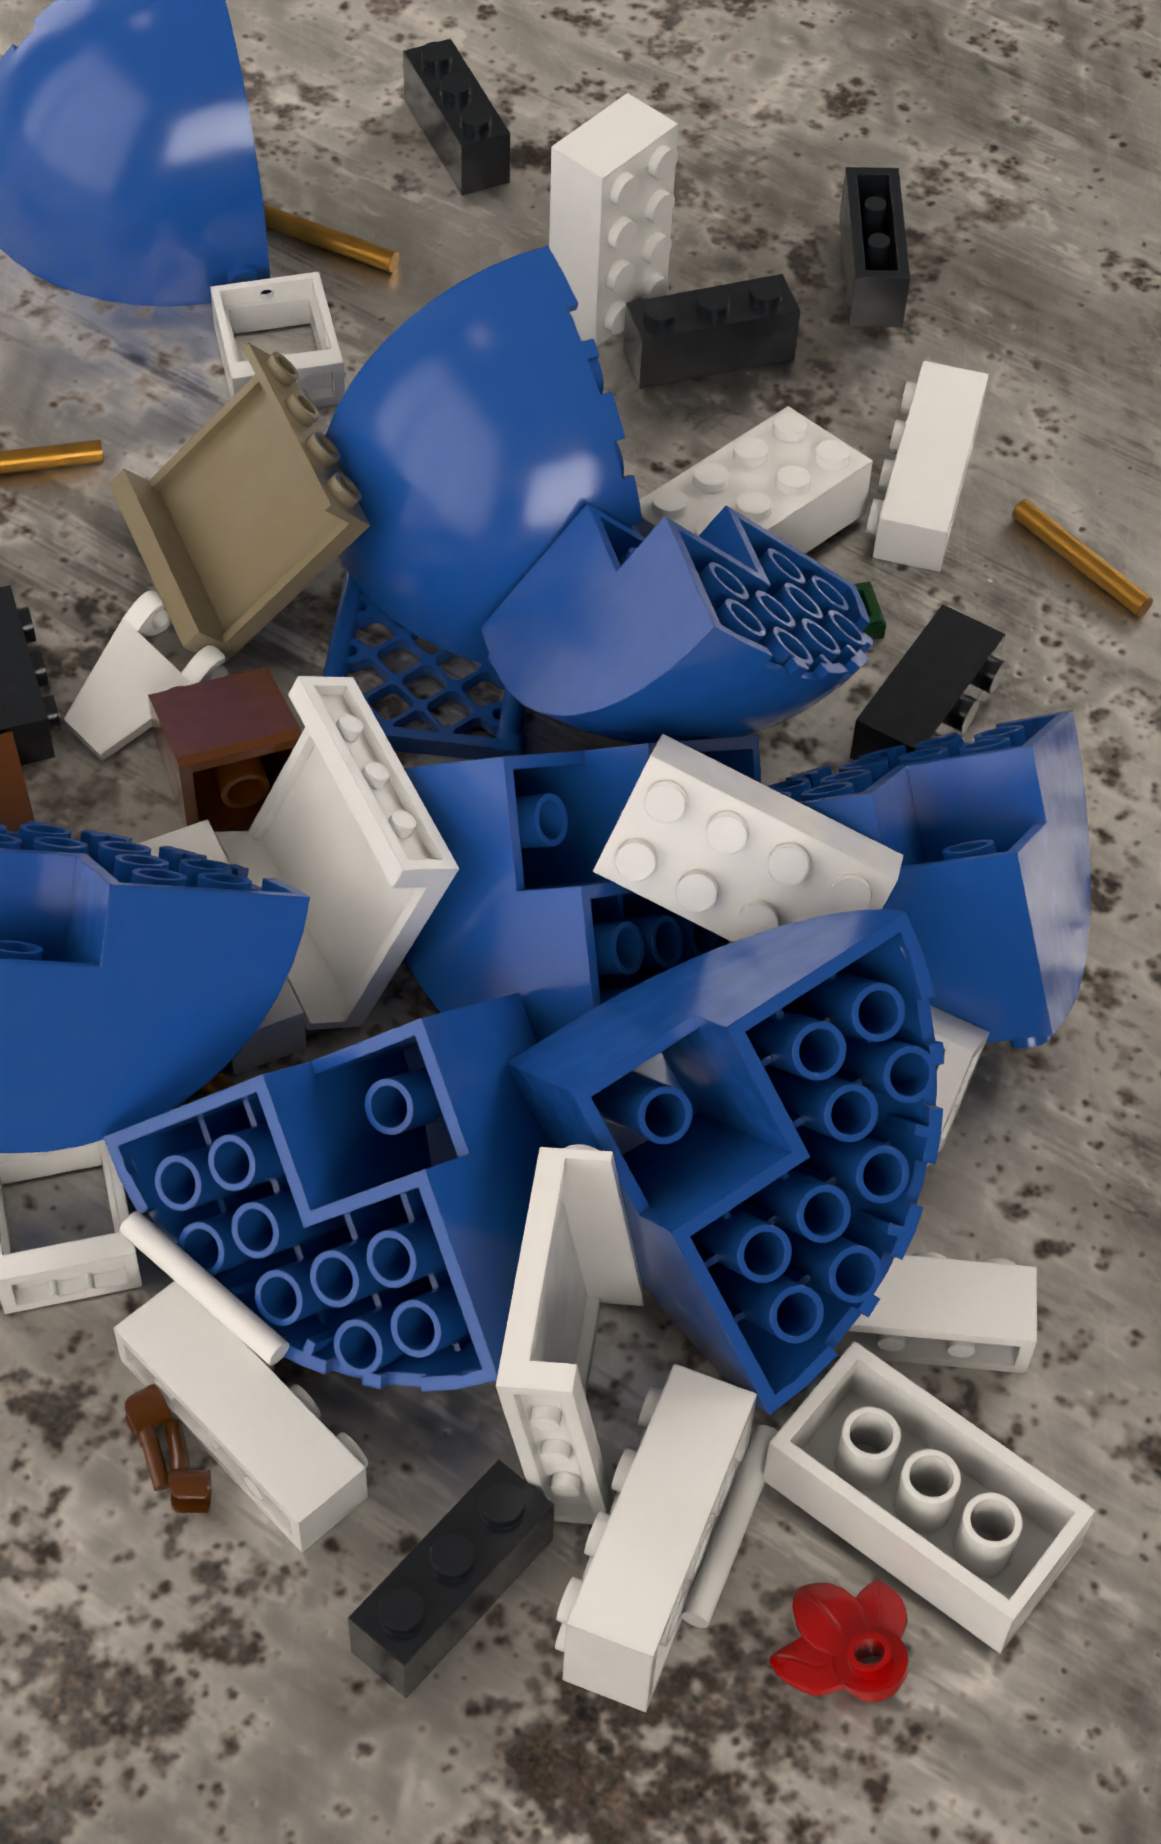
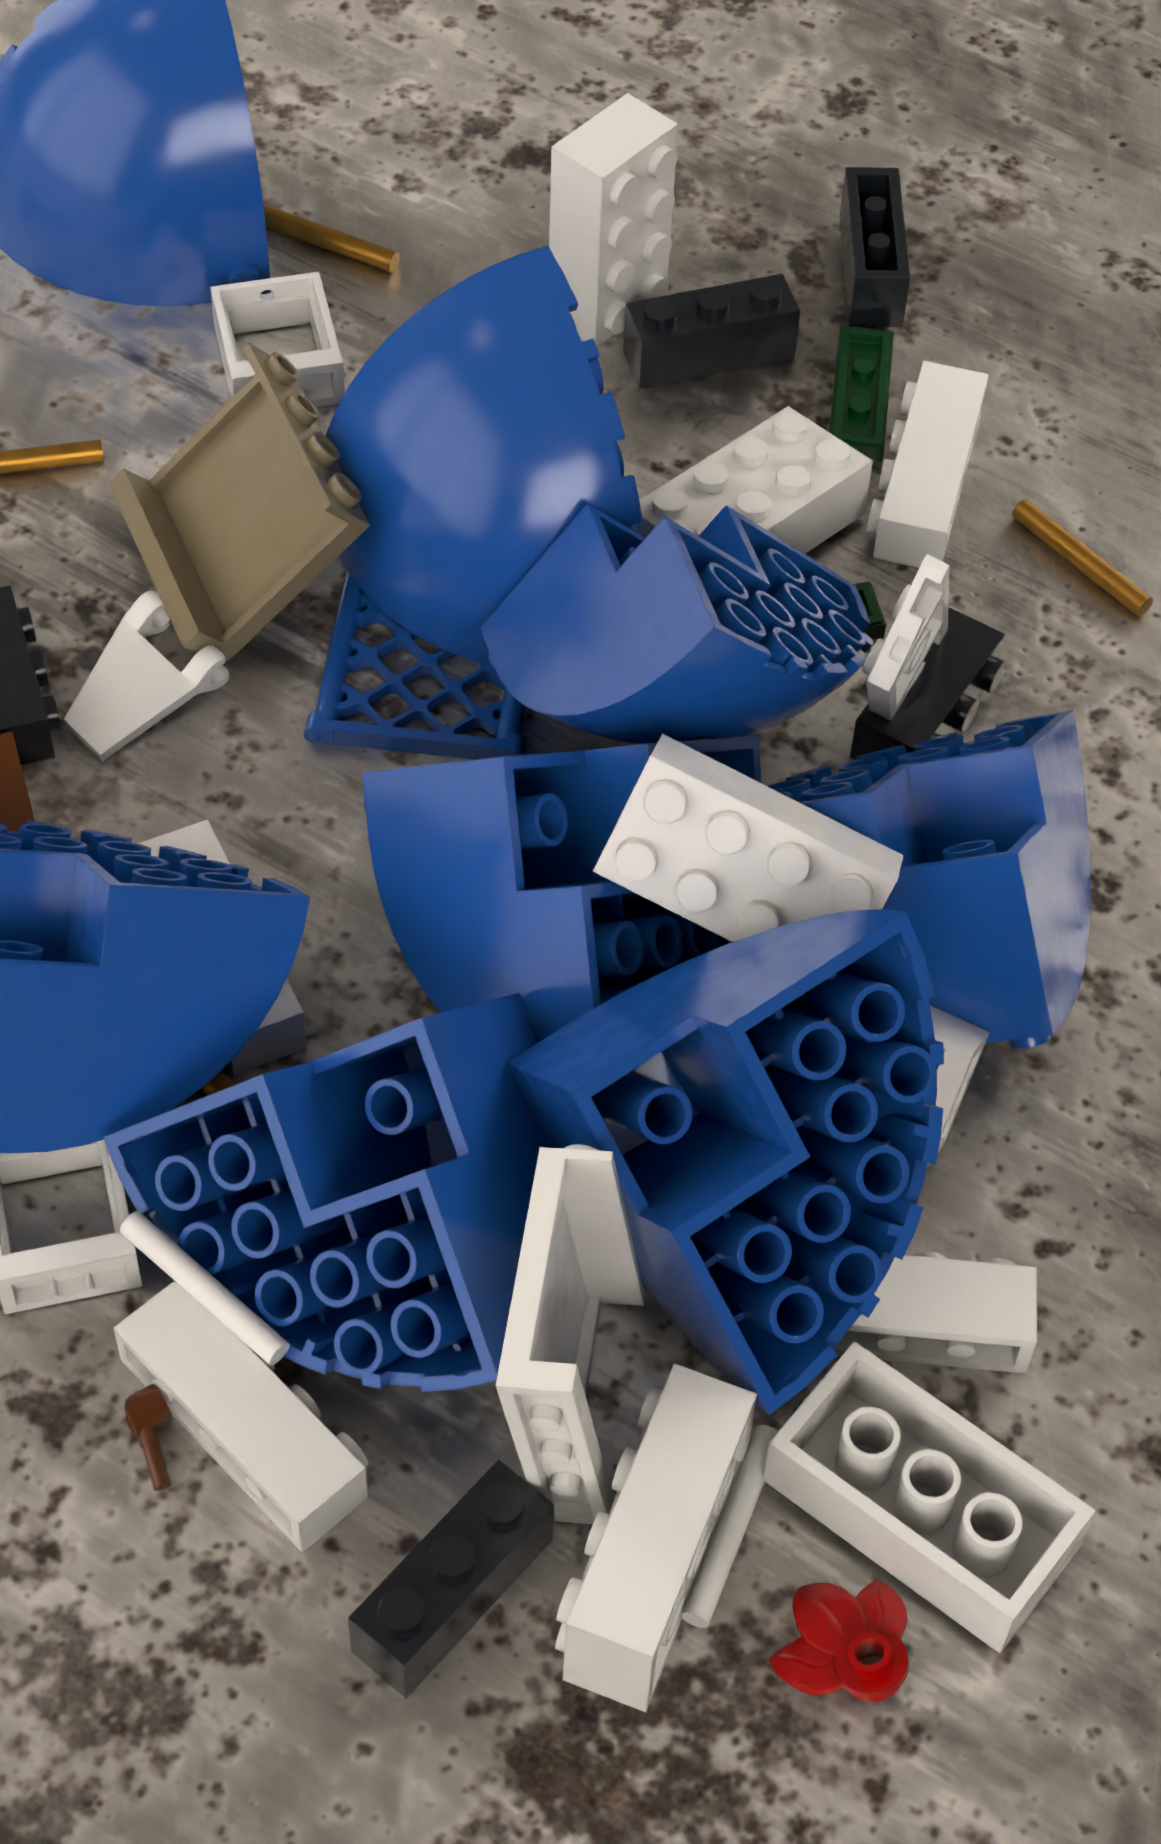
reddish brown slope [148,667,302,832] -> none
reddish brown hand [164,1419,212,1513] -> none
white panel [214,676,459,1030] -> none
black brick [403,39,510,196] -> none
none -> dark green tile [829,326,894,462]
none -> white wing [862,554,950,721]

